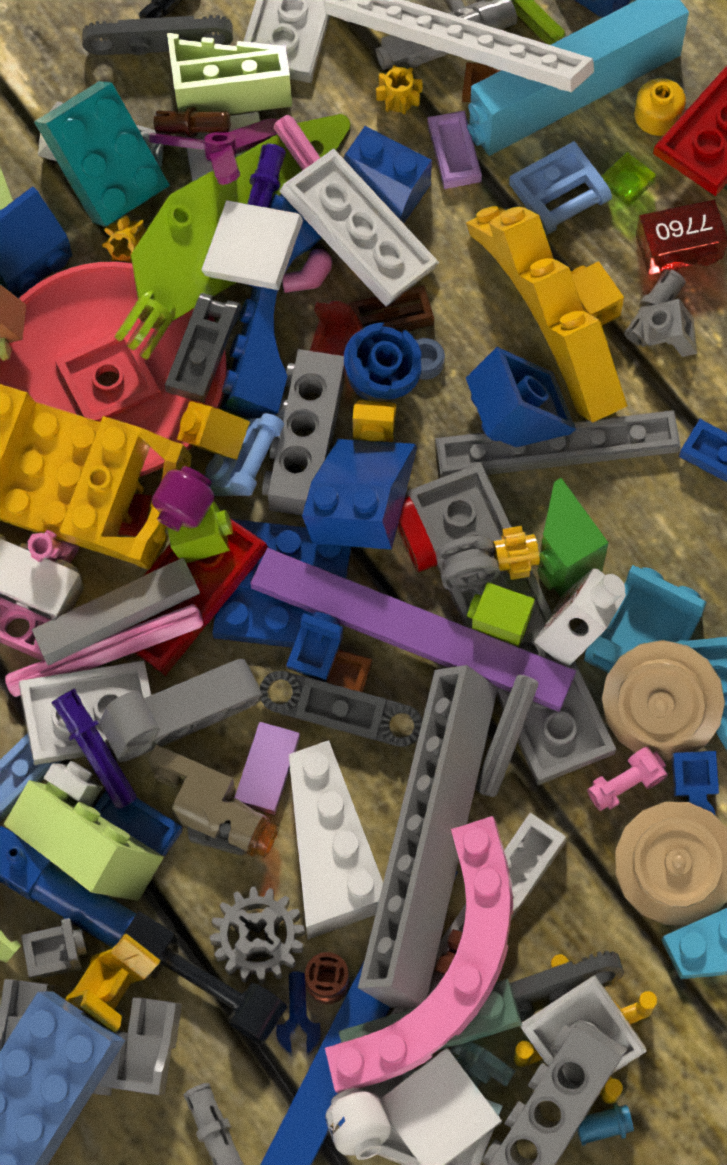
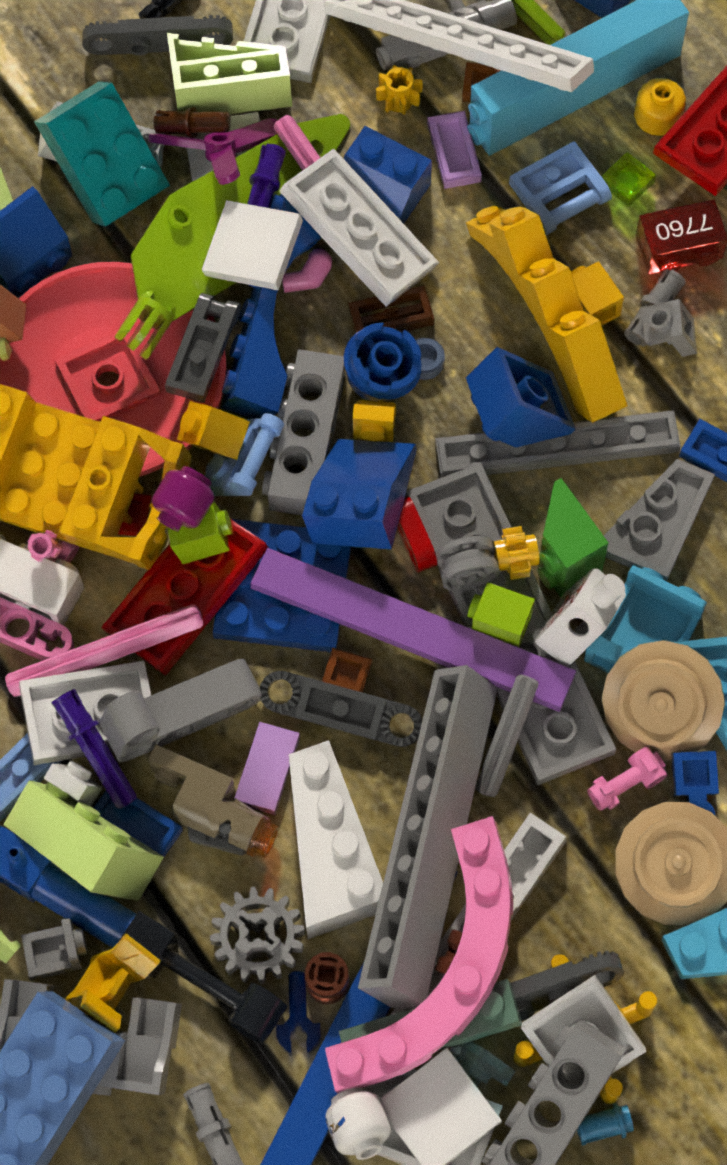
light grey tile [32,558,200,666] -> none
yellow gear [102,215,146,263] -> none
blue bracket [286,612,343,682] -> none
clear red bracket [309,301,362,356] -> none
none -> light grey wing [604,459,715,581]

